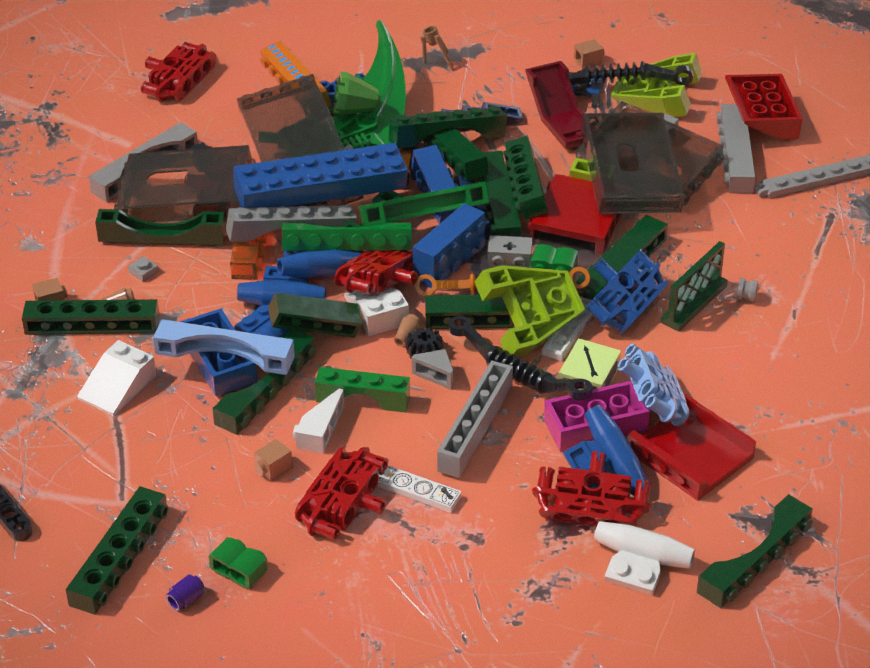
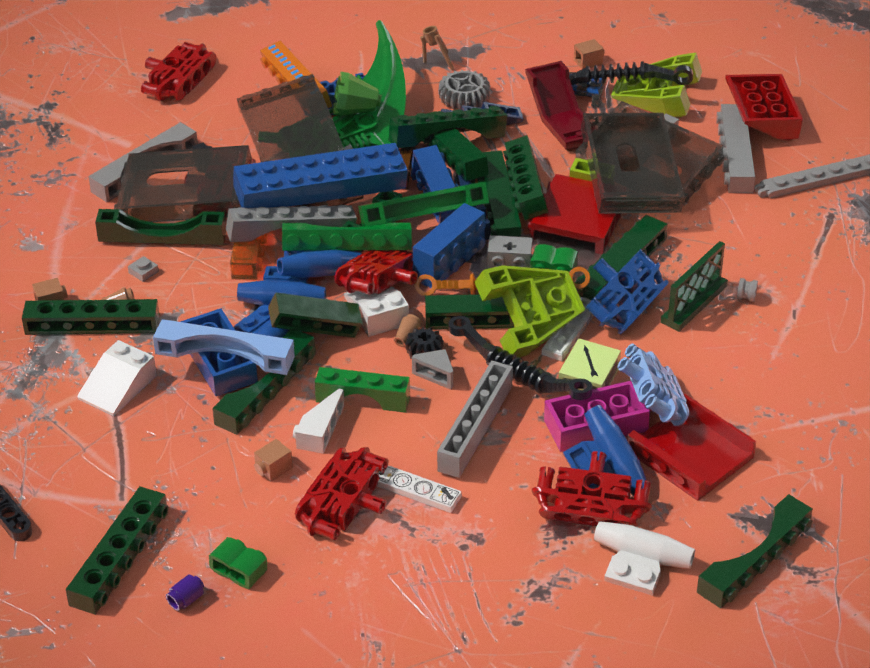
none -> light grey gear [438,69,491,110]

